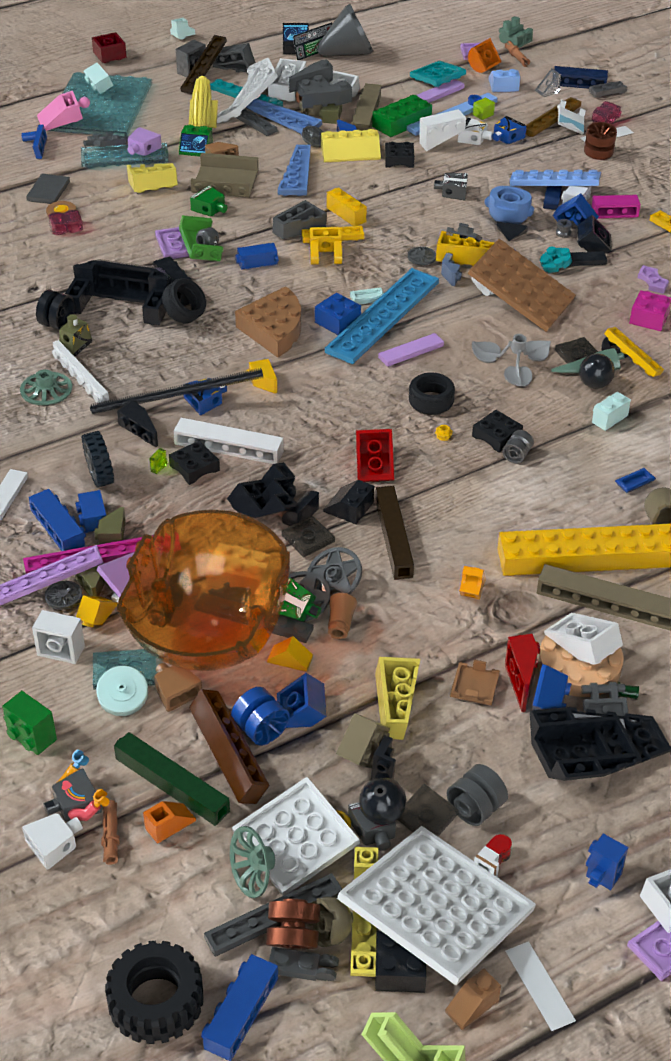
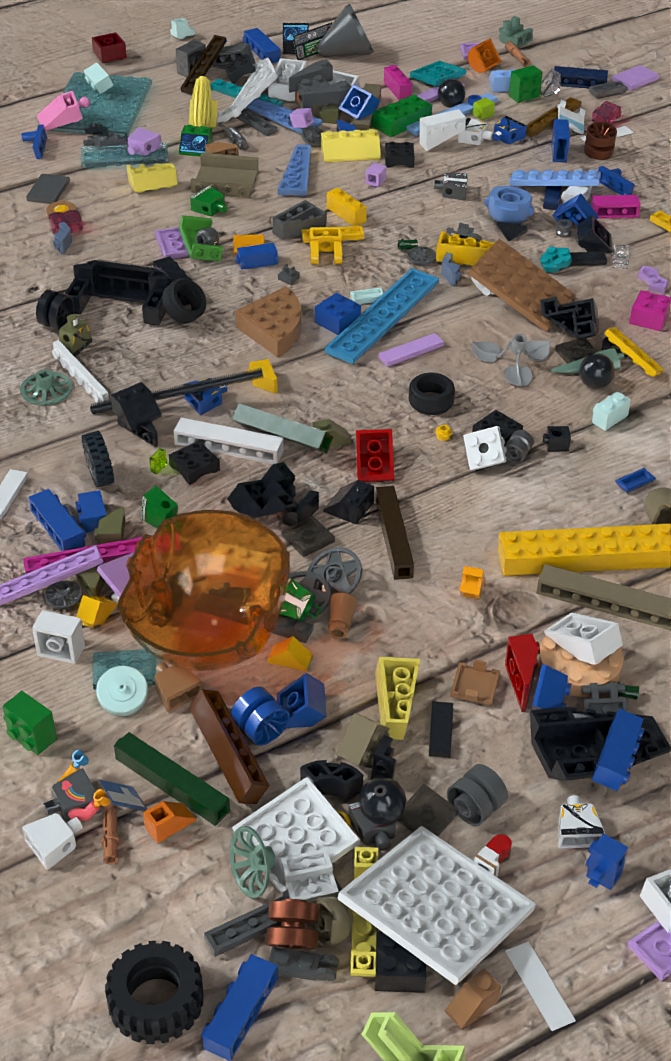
none -> sand blue slope [53,221,72,255]
none -> black plate [85,124,108,135]
none -> sticker [98,779,148,811]
none -> black slope [111,382,162,430]
none -> green torso [141,485,184,532]
none -> flat silver piece [218,122,249,150]
none -> black brick [225,54,256,84]
none -> brick [232,403,333,454]
none -> light orange tile [233,234,264,257]
none -> blue brick [243,28,281,63]
none -> dark grey tile [278,264,300,285]
none -> white slope [281,848,339,903]
none -> lavender brick [290,108,314,128]
none -> black brick [300,760,364,802]
none -> olive slope [312,419,351,448]
none -> blue slope [338,84,380,120]
none -> lavender brick [365,163,387,187]
none -> dark pink brick [384,65,412,100]
none -> dark green pin [397,239,418,251]
none -> black tile [429,701,453,758]
none -> black piece [437,79,466,107]
none -> white piece [463,426,507,471]
none -> green brick [509,65,543,103]
none -> black brick [540,297,599,339]
none -> black brick [543,426,571,452]
none -> blue brick [551,119,570,163]
none -> white torso [558,795,605,848]
none -> blue brick [592,708,644,791]
none -> blue piece [598,166,635,195]
none -> lavender tile [612,65,659,91]
none -> clear brick [612,244,630,269]

